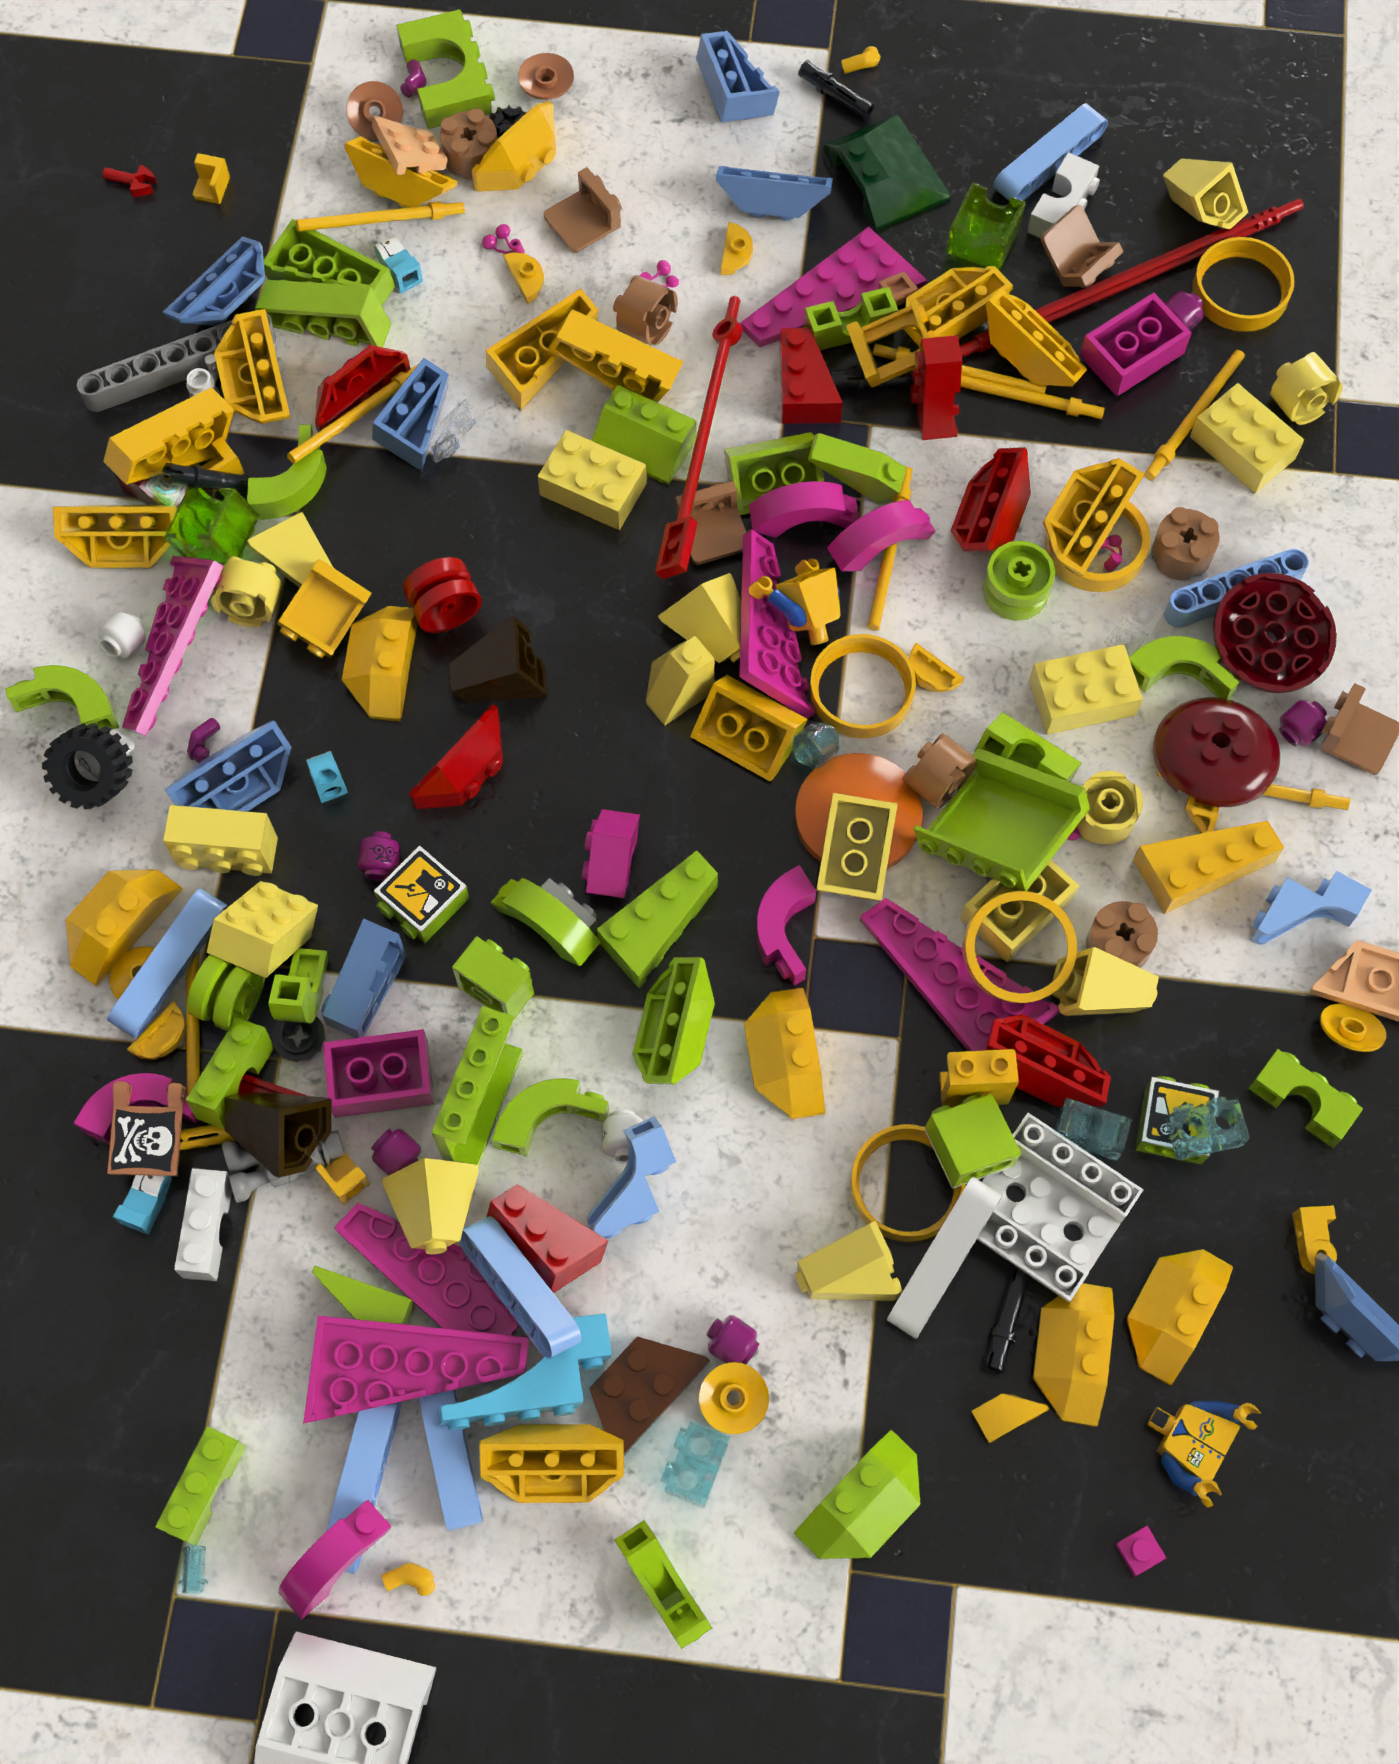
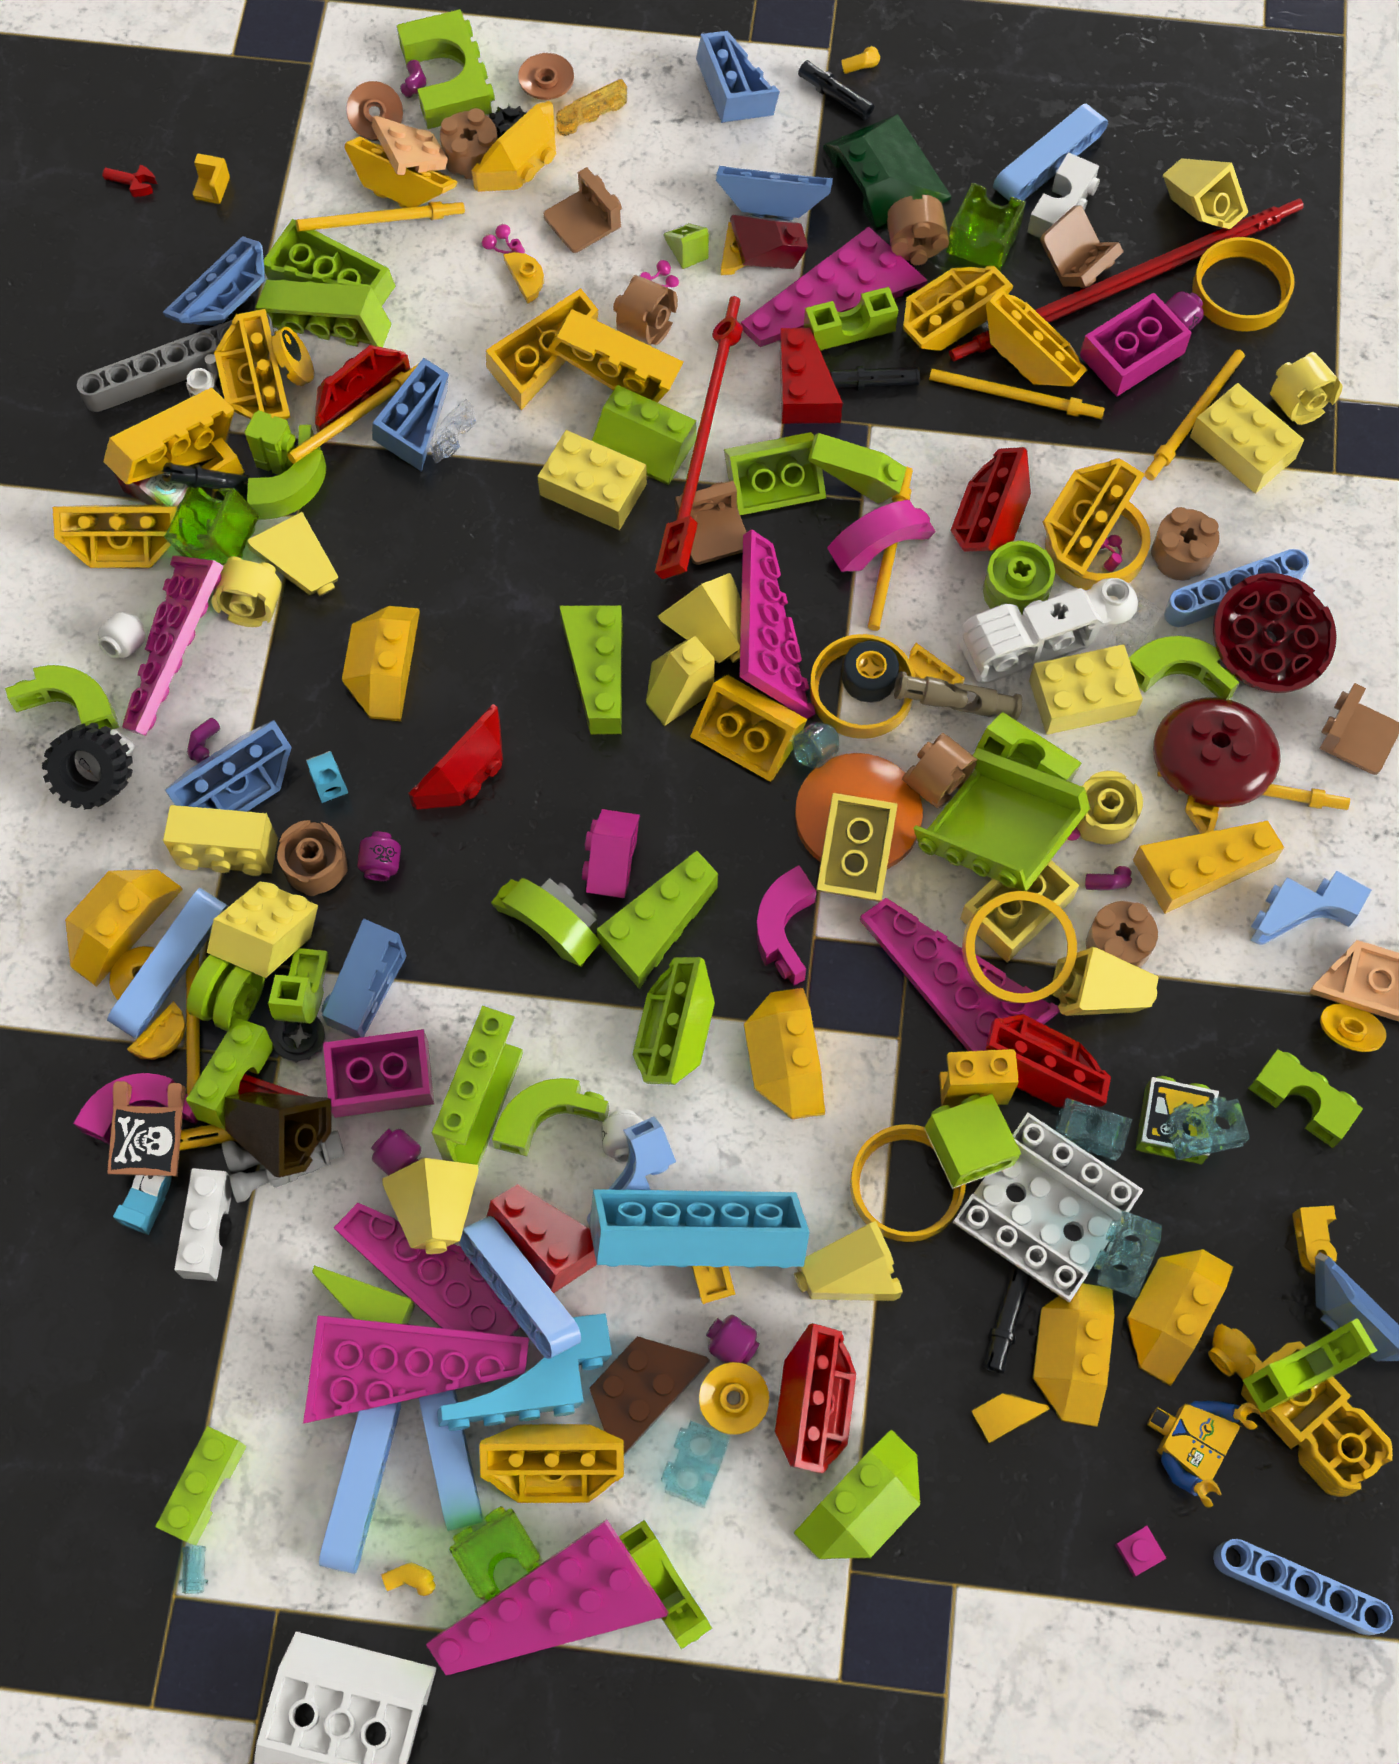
yellow panel [277,559,372,659] -> none
dark pink arch [278,1499,391,1620] -> none
yellow panel [315,1153,370,1205] -> none
medium azure leg [374,235,423,294] -> none
piece [374,845,470,943] -> none
red wheel [403,557,482,633] -> none
dark brown slope [448,616,547,703] -> none
lime brick [452,936,534,1018] -> none
yellow torso [748,559,840,645] -> none
dark pink arch [749,482,859,538] -> none
yellow panel [846,296,935,388] -> none
yellow bar [873,343,1047,394] -> none
nougat tile [878,271,918,306] -> none
white beam [887,1177,1003,1339] -> none
red wedge [910,335,962,440] -> none
magenta head [1279,700,1327,747] -> none
none -> lime brick [245,410,296,475]
none -> yellow tile [271,327,314,386]
none -> medium nougat brick [277,820,348,896]
none -> dark pink wing [426,1519,669,1676]
none -> clear neon green piece [449,1506,544,1603]
none -> clear yellow hinge [556,79,627,136]
none -> lime wedge [559,606,623,734]
none -> medium azure brick [589,1189,810,1268]
none -> lime slope [663,223,709,269]
none -> yellow bracket [691,1266,735,1304]
none -> dark red slope [730,215,808,269]
none -> red wedge [775,1323,856,1474]
none -> black wheel [842,641,899,703]
none -> medium nougat brick [887,195,949,265]
none -> dark tan piece [894,671,1023,721]
none -> white brick [958,578,1138,683]
none -> magenta arm [1085,866,1132,891]
none -> clear light blue brick [1094,1210,1162,1298]
none -> yellow brick [1208,1324,1393,1497]
none -> light blue beam [1213,1539,1393,1636]
none -> lime arch [1243,1318,1377,1413]

